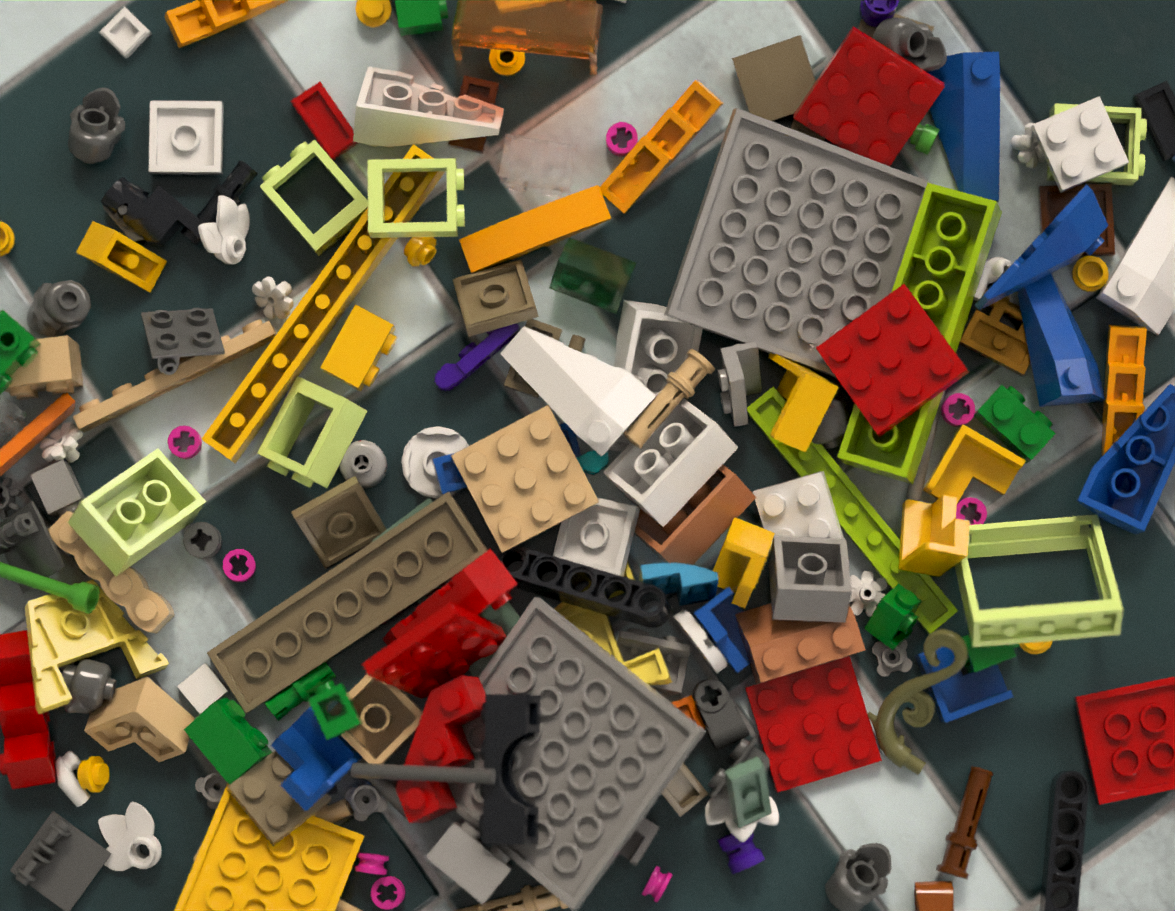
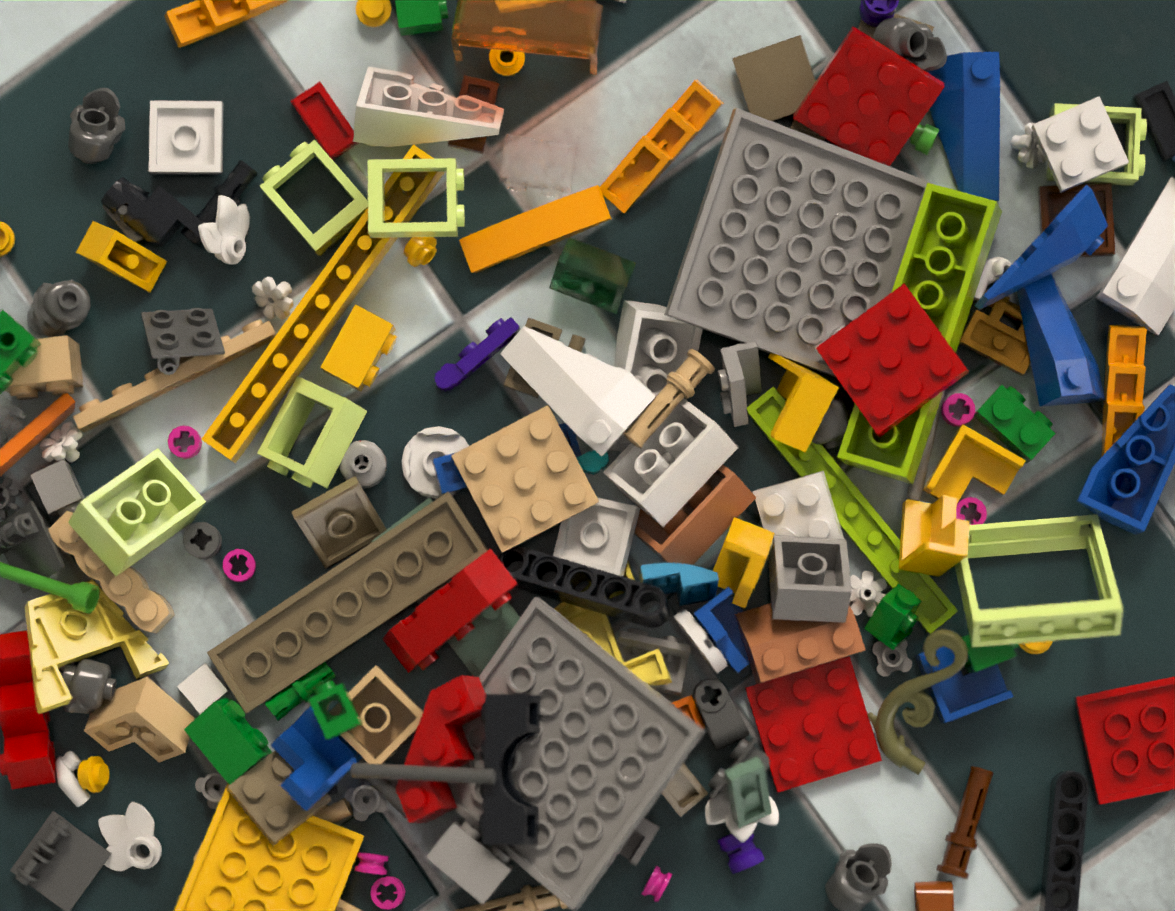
white tile [99,7,151,59] -> none
red plate [362,602,507,699] -> none
dark tan tile [452,259,539,337] -> none
dark pink bush [606,122,638,157] -> none
yellow plate [1072,256,1109,292] -> none

